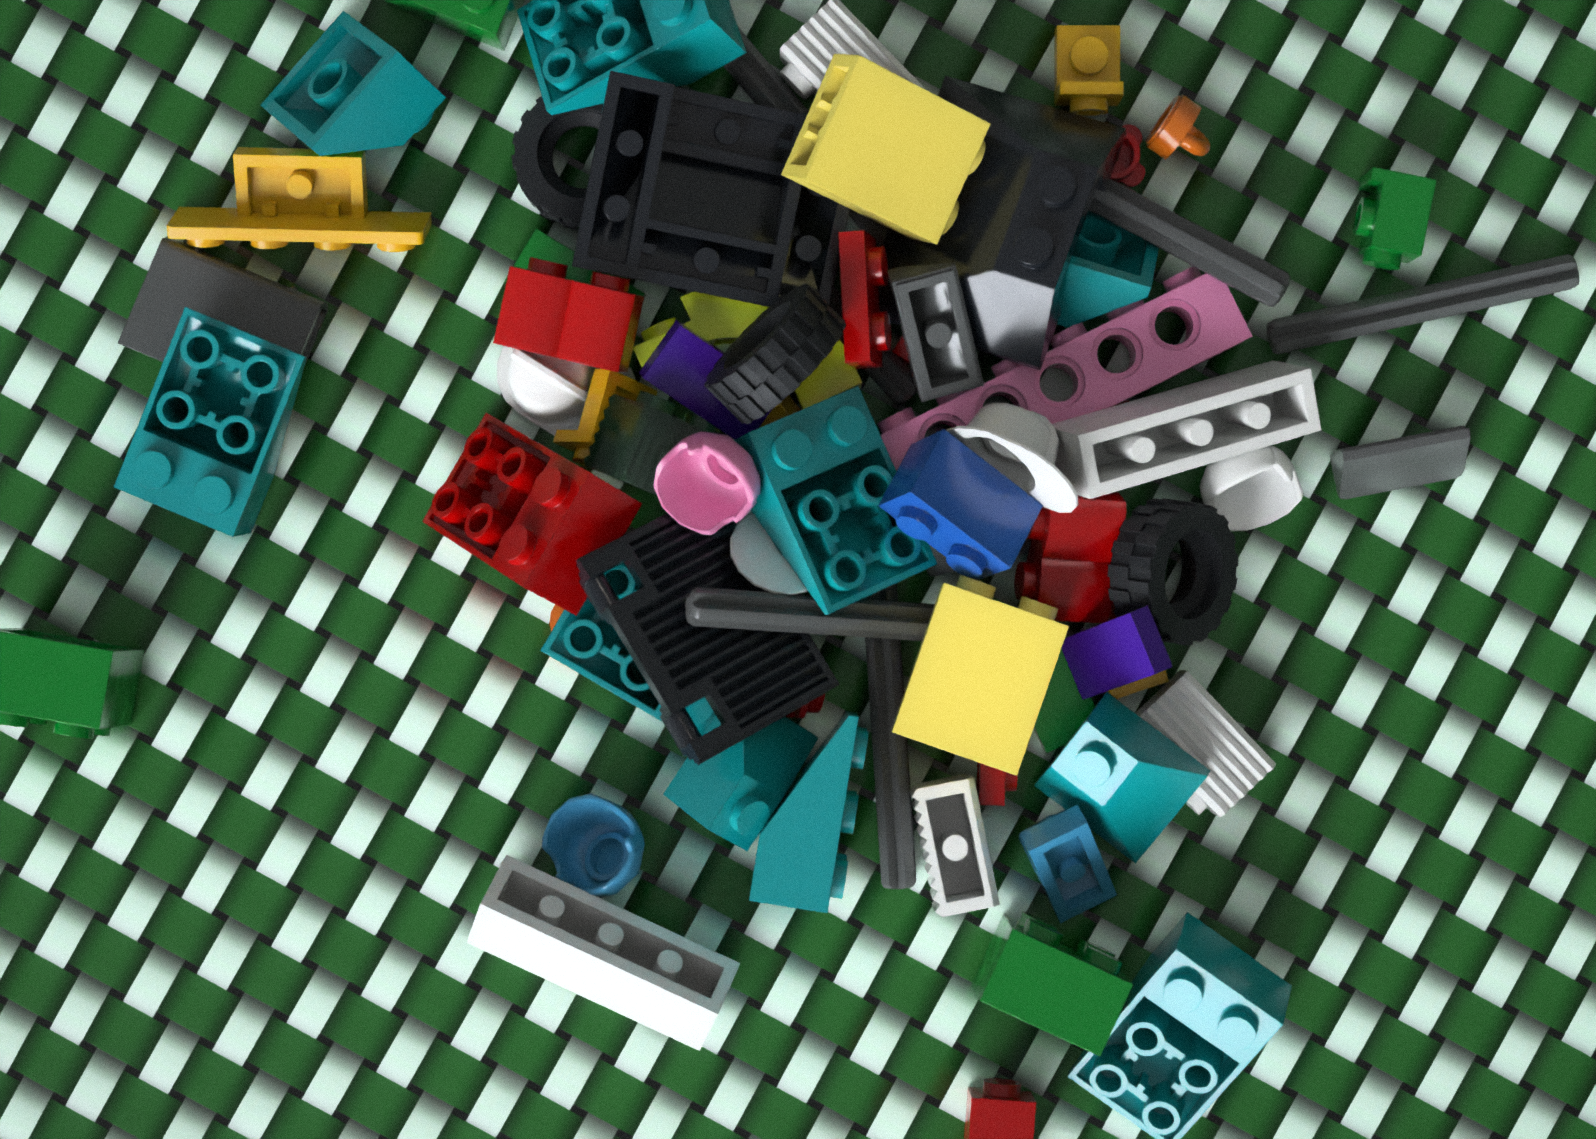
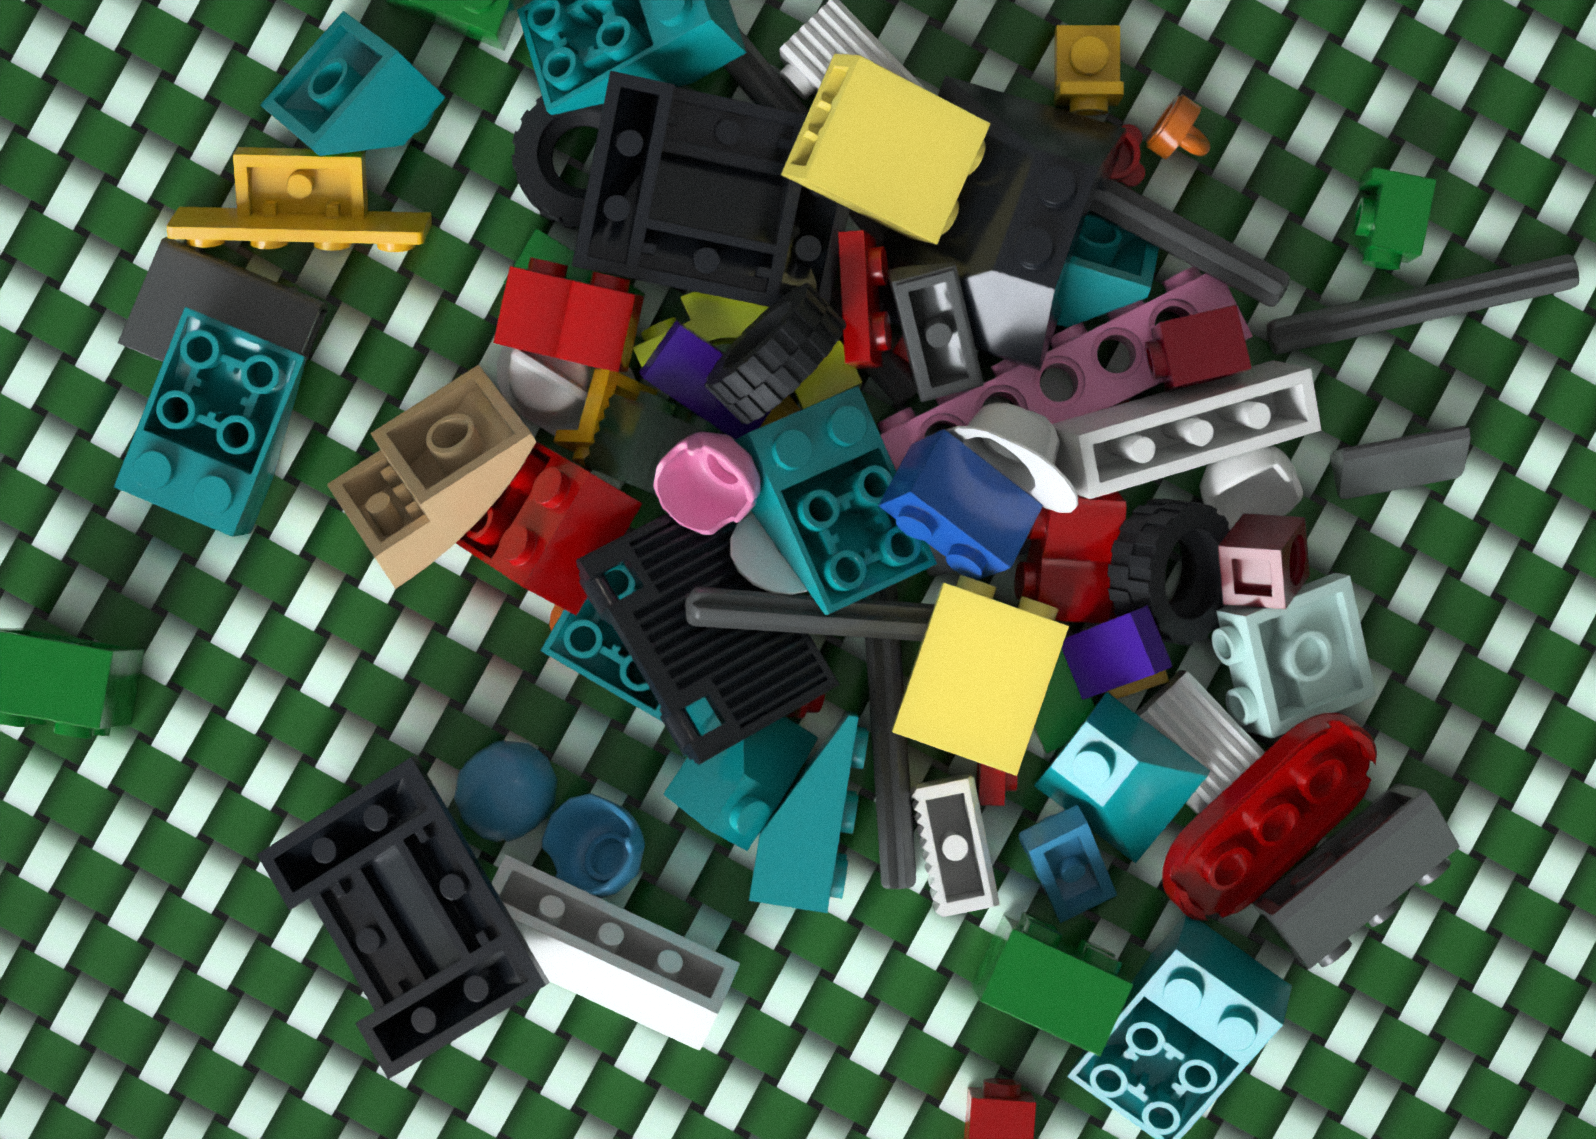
none -> black slope [256,755,550,1080]
none -> tan slope [327,365,536,589]
none -> dark azure hair [454,740,558,842]
none -> dark red brick [1145,304,1252,392]
none -> red tile [1162,713,1377,920]
none -> light aqua plate [1212,573,1376,738]
none -> dark red brick [1218,513,1310,609]
none -> dark grey slope [1252,782,1460,969]

